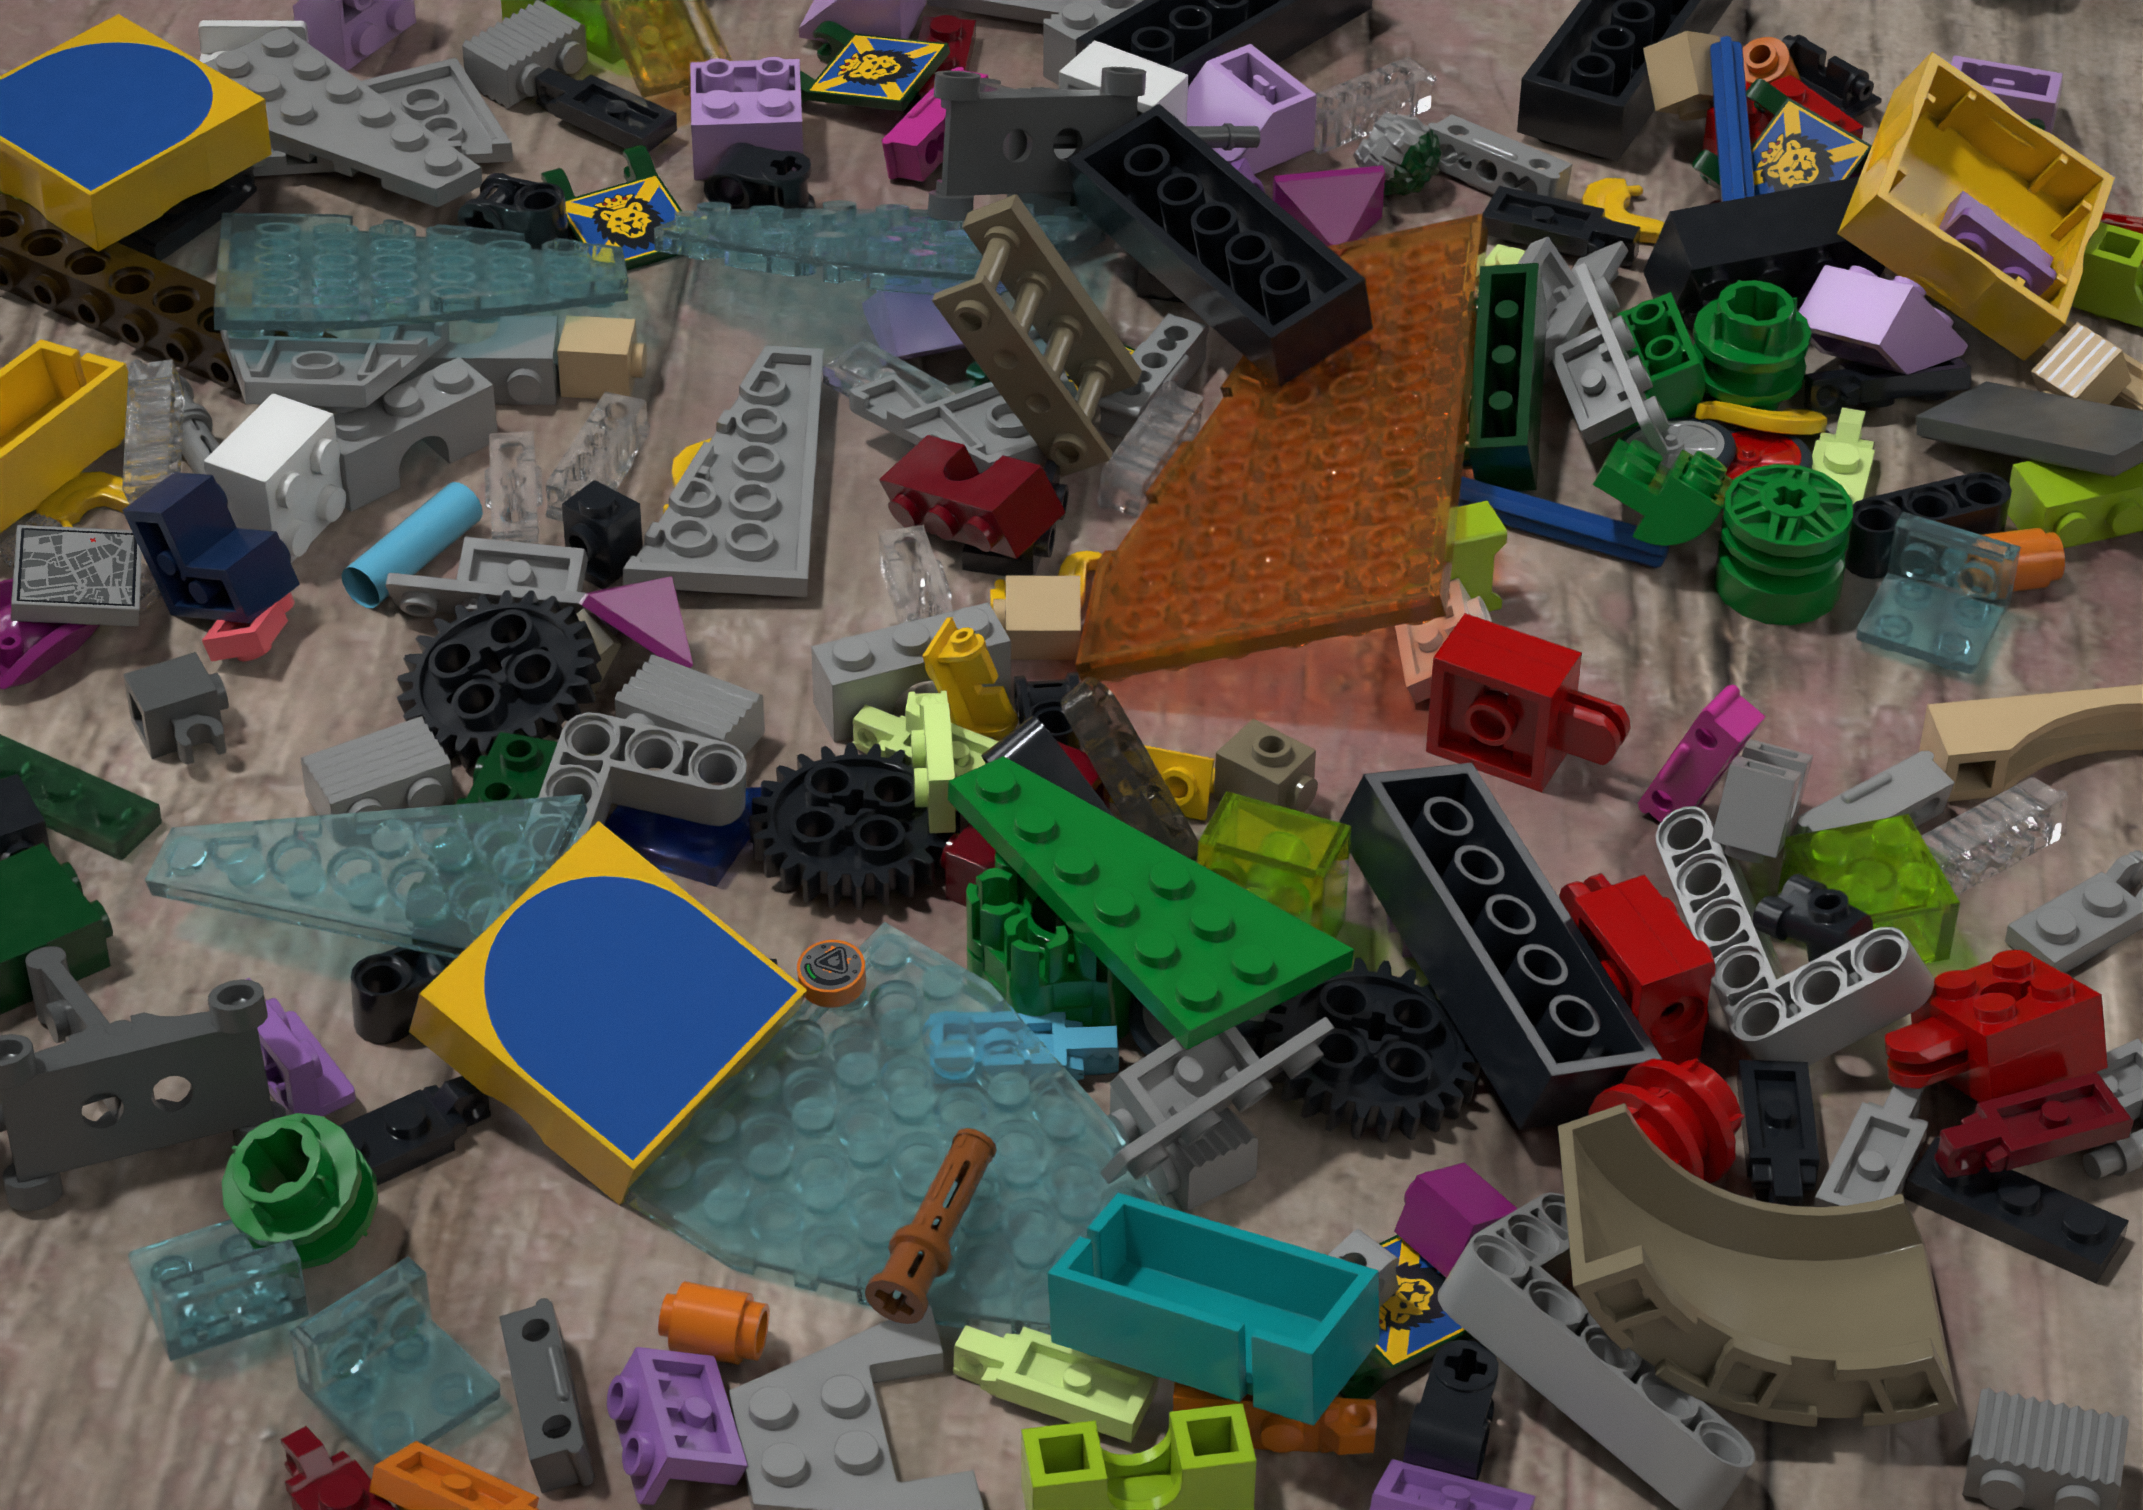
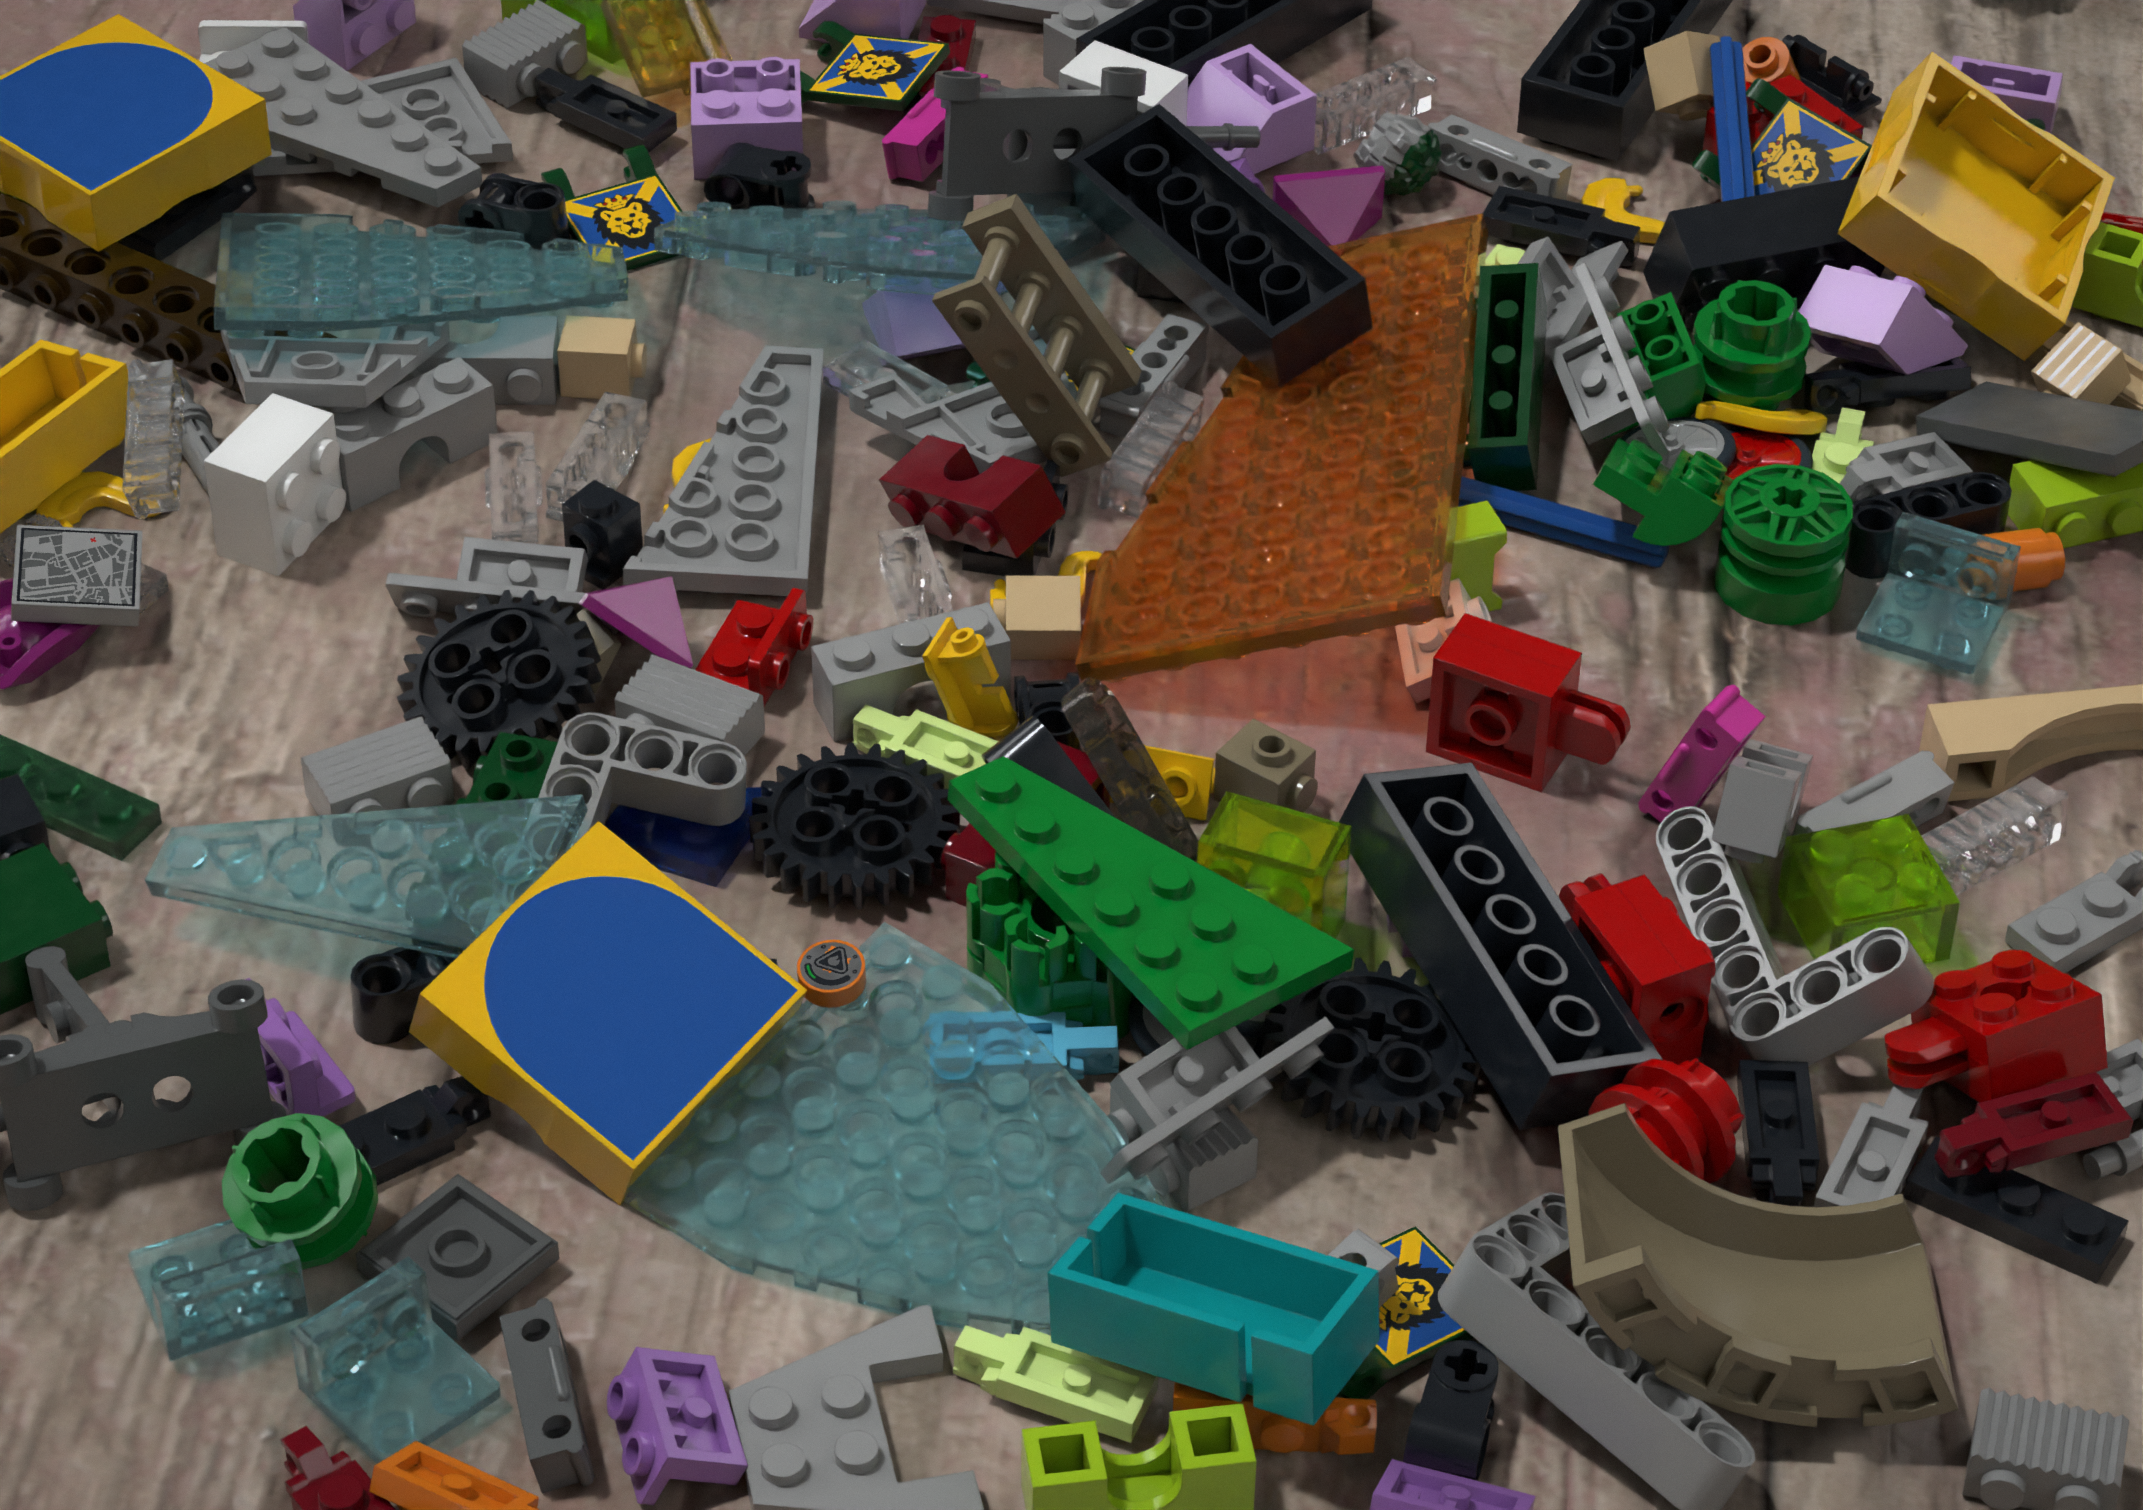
dark blue brick [122,472,300,623] -> none
dark grey brick [123,652,229,765] -> none
coral plate [202,592,295,662] -> none
medium azure piece [342,482,483,608] -> none
orange brick [658,1281,770,1365] -> none
dark orange pin [865,1128,997,1324] -> none
yellowish green hinge [905,691,956,833] -> none
magenta brick [1394,1162,1518,1278] -> none
black plate [1753,874,1873,962] -> none
medium lavender bracket [1939,191,2057,296] -> none
none -> dark grey plate [356,1174,560,1341]
none -> red bracket [695,587,814,707]
none -> light grey hinge [1839,432,1973,504]

